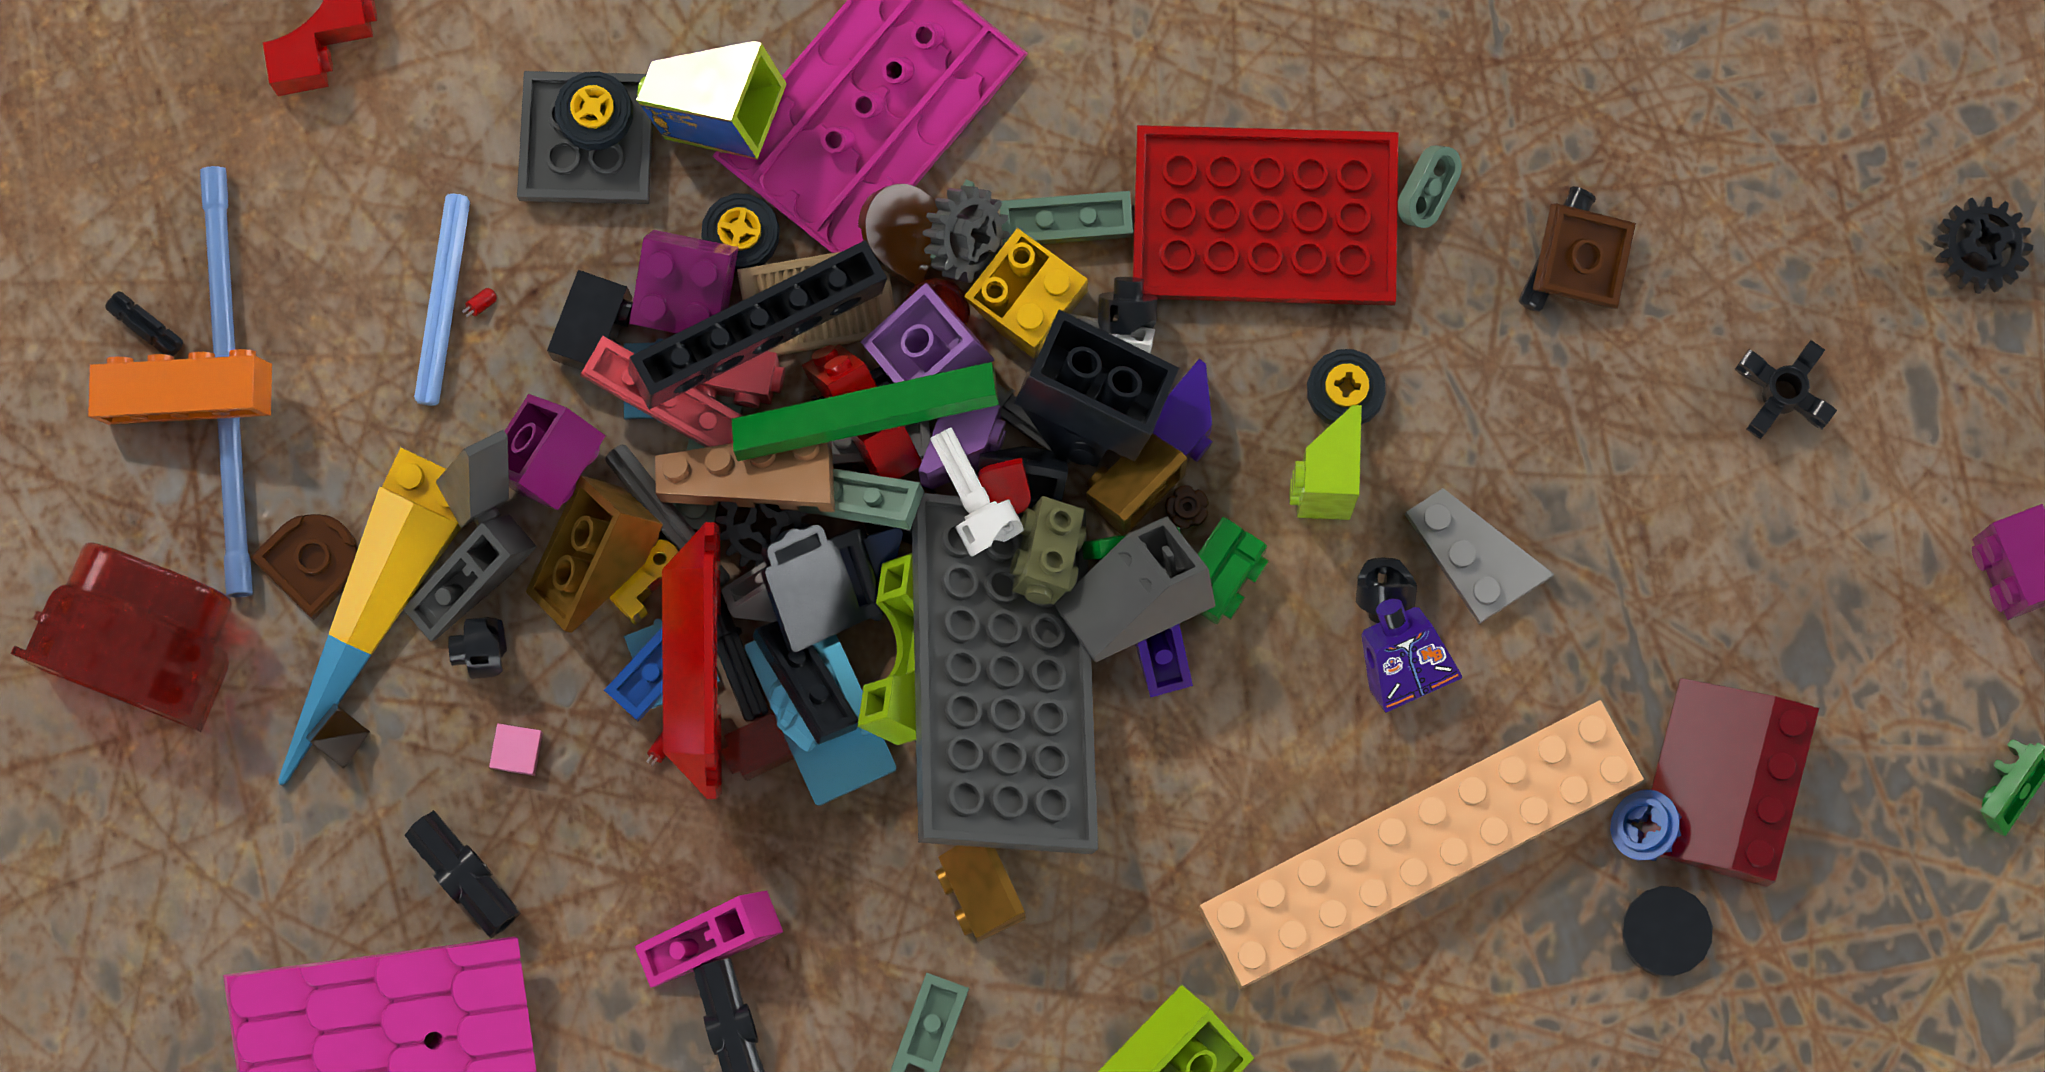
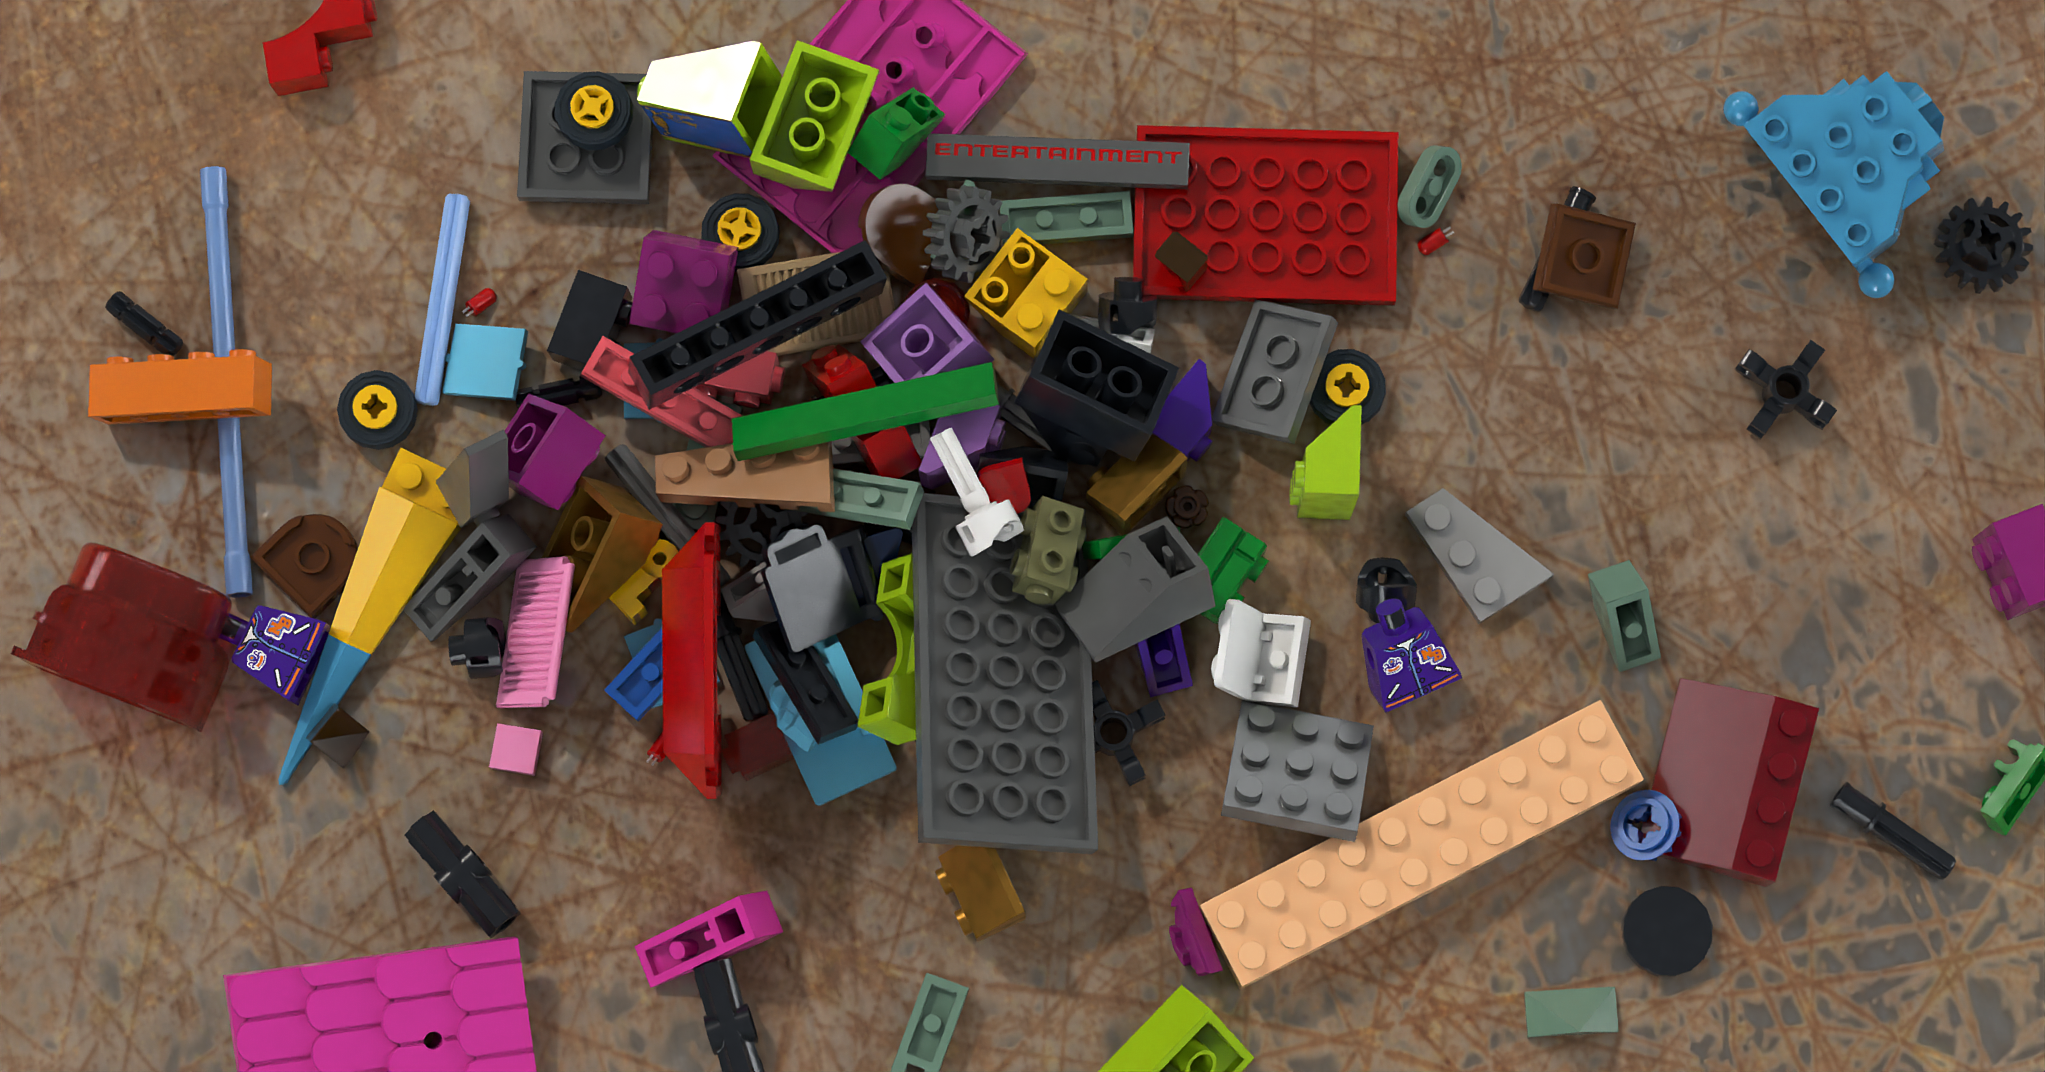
none -> dark purple torso [218,605,331,706]
none -> black wheel [337,370,418,450]
none -> medium azure piece [442,323,529,401]
none -> bright pink window [496,556,575,708]
none -> black axle [516,376,602,409]
none -> lime slope [749,40,879,192]
none -> green slope [848,87,946,180]
none -> dark grey tile [925,133,1190,189]
none -> black pin [1092,680,1166,787]
none -> dark brown slope [1155,231,1208,292]
none -> magenta plate [1169,887,1223,976]
none -> white bracket [1211,599,1311,707]
none -> dark grey plate [1212,299,1338,444]
none -> dark grey plate [1221,700,1374,842]
none -> red piece [1417,226,1454,255]
none -> sand green slope [1524,987,1619,1038]
none -> sand green slope [1588,560,1661,672]
none -> dark azure piece [1723,71,1944,298]
none -> black axle [1830,782,1956,880]

